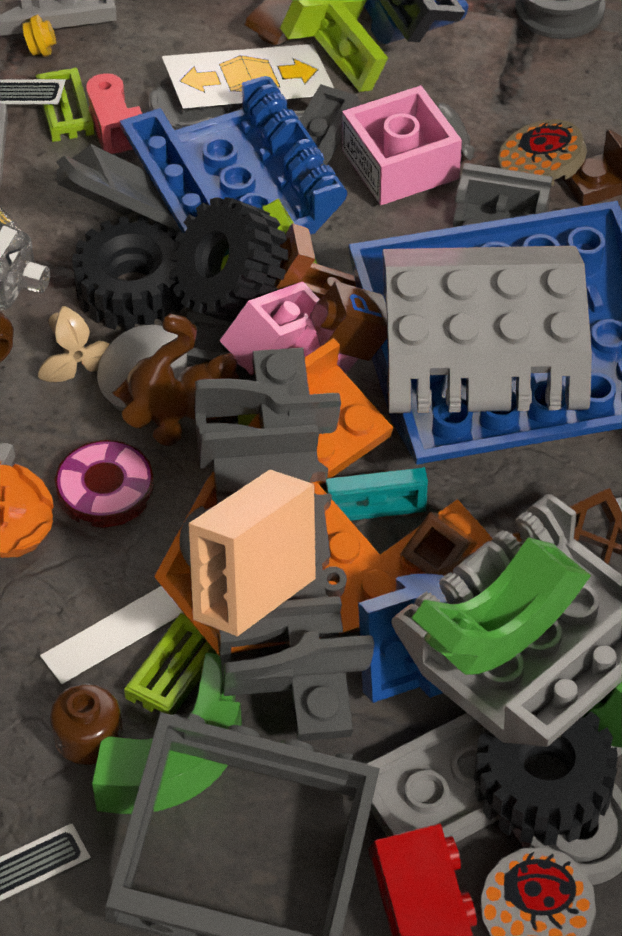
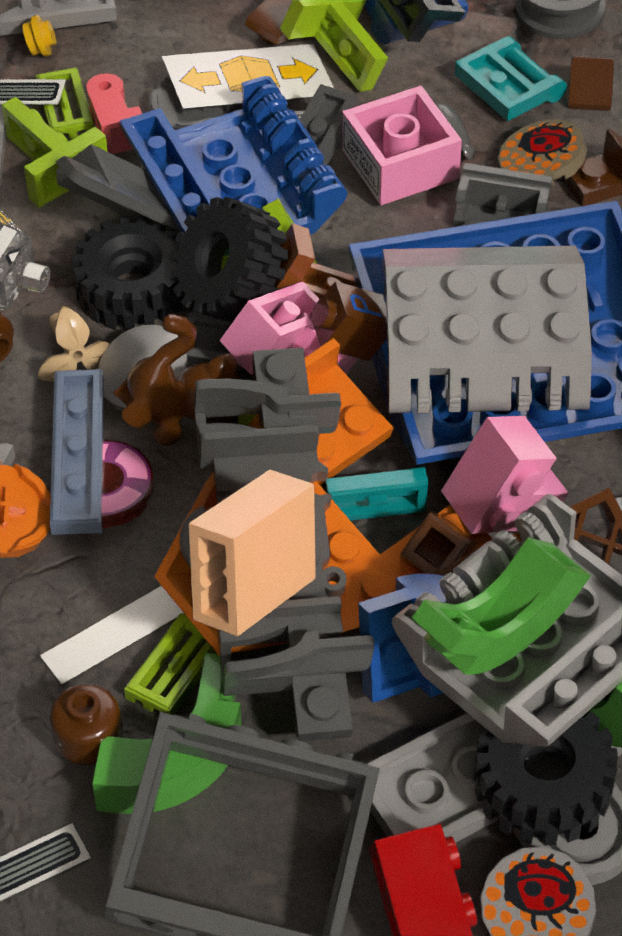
none -> lime bracket [1,97,108,208]
none -> sand blue tile [50,369,104,535]
none -> bright pink brick [441,416,569,534]
none -> teal plate [454,36,567,121]
none -> reddish brown slope [568,56,614,111]

